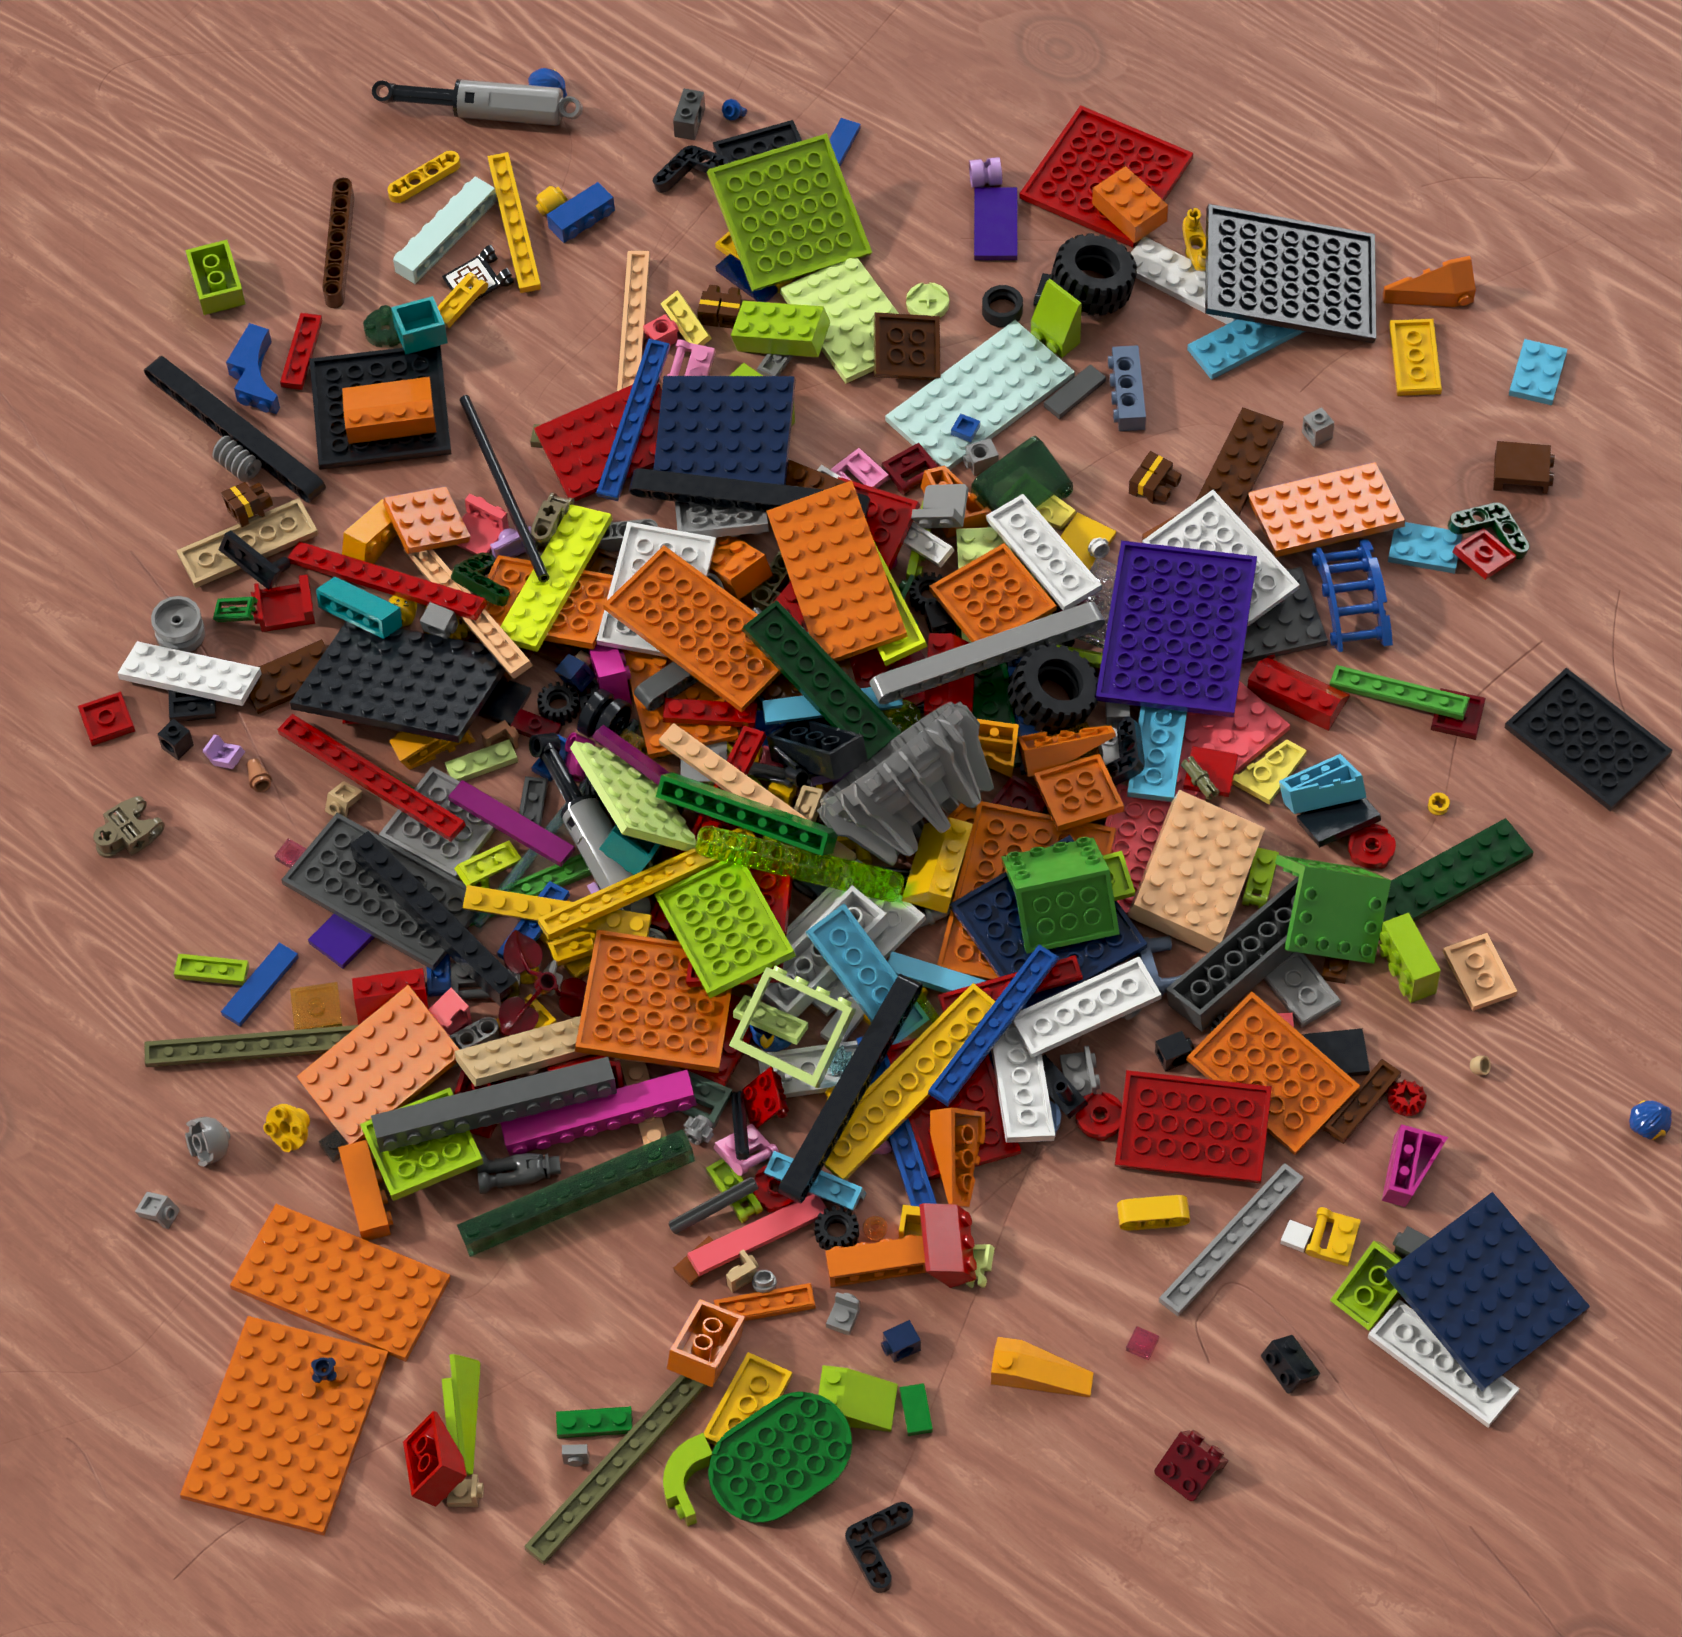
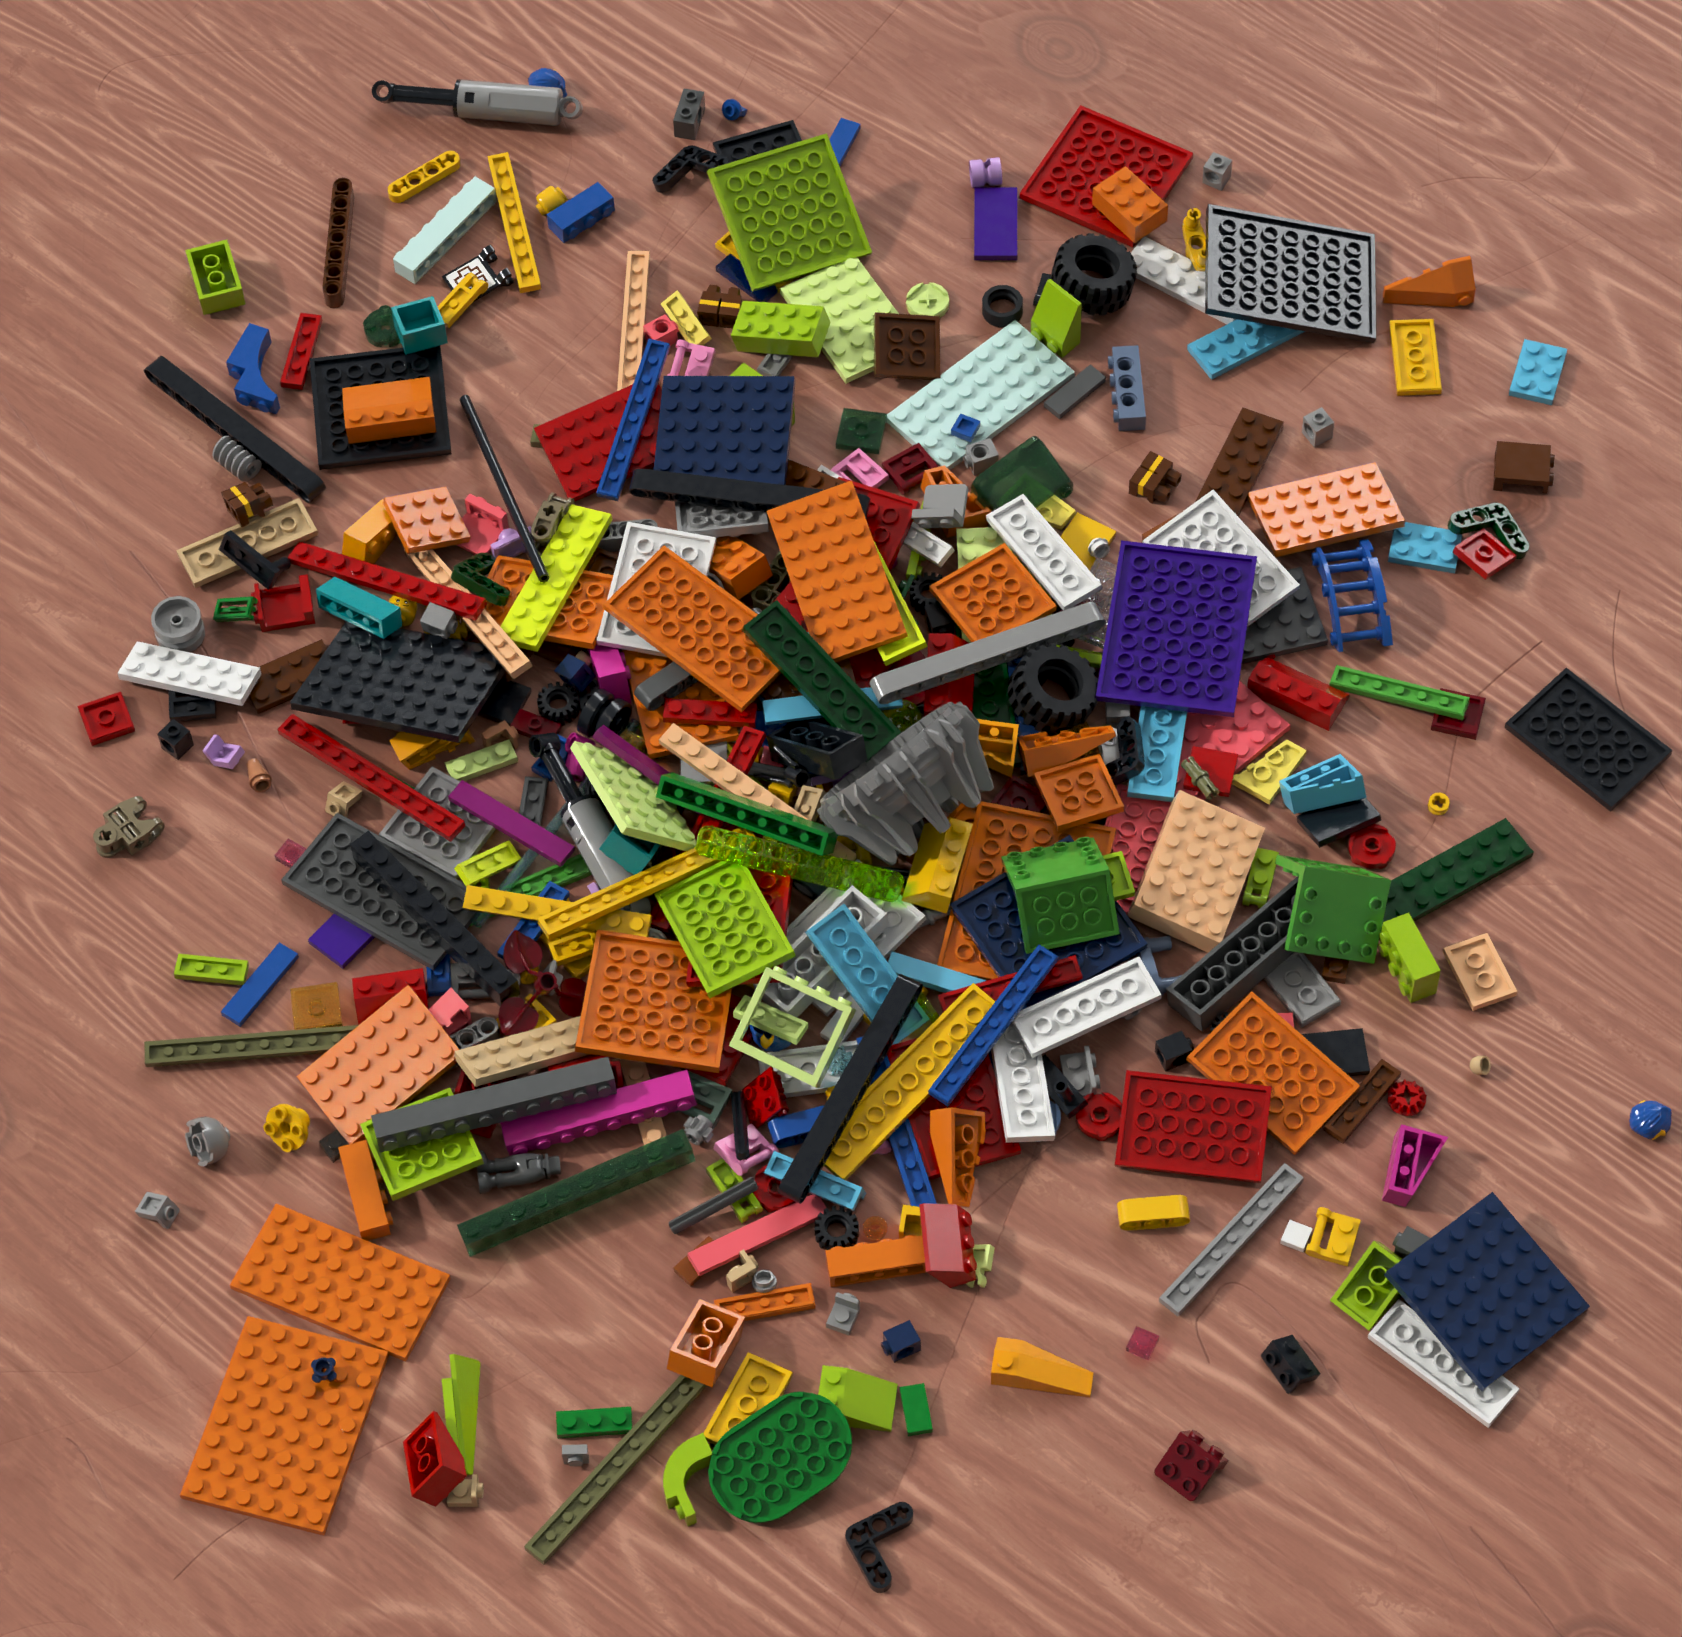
none -> blue beam [768,1105,824,1148]
none -> clear green plate [836,408,887,454]
none -> light grey brick [1202,152,1232,191]

